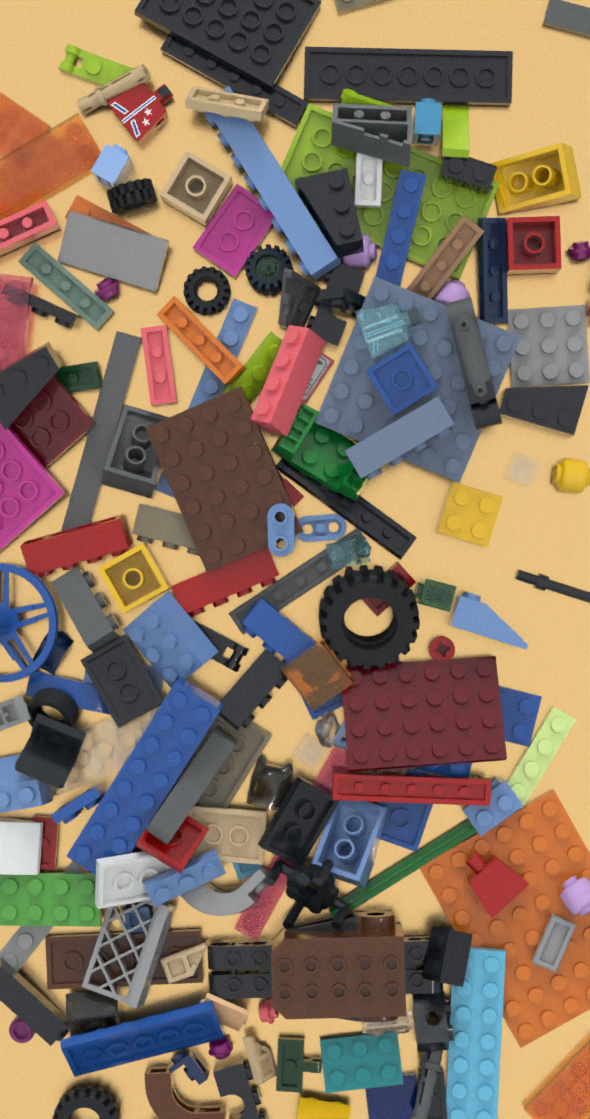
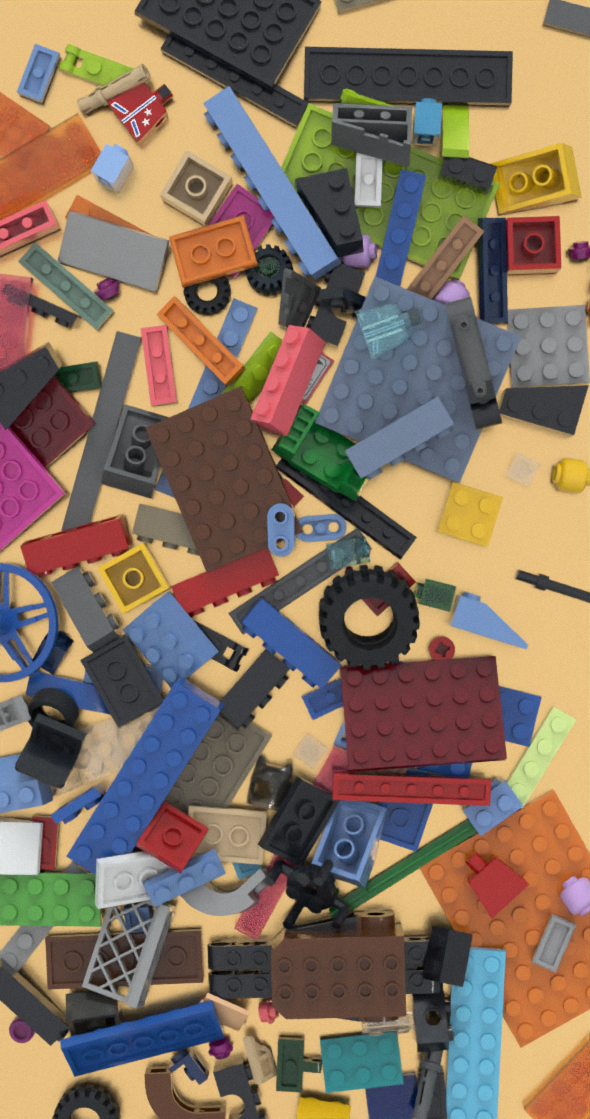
black tyre [106,178,157,214] -> none
dark grey beam [145,727,238,845] -> none
tan tile [160,942,207,984] -> none
tan plate [185,86,269,122] -> none
clear orange tile [281,640,355,710] -> none
clear plate [315,711,340,748] -> none
blue plate [366,342,439,416] -> none
none -> medium blue plate [17,44,60,103]
none -> orange tile [169,215,258,288]

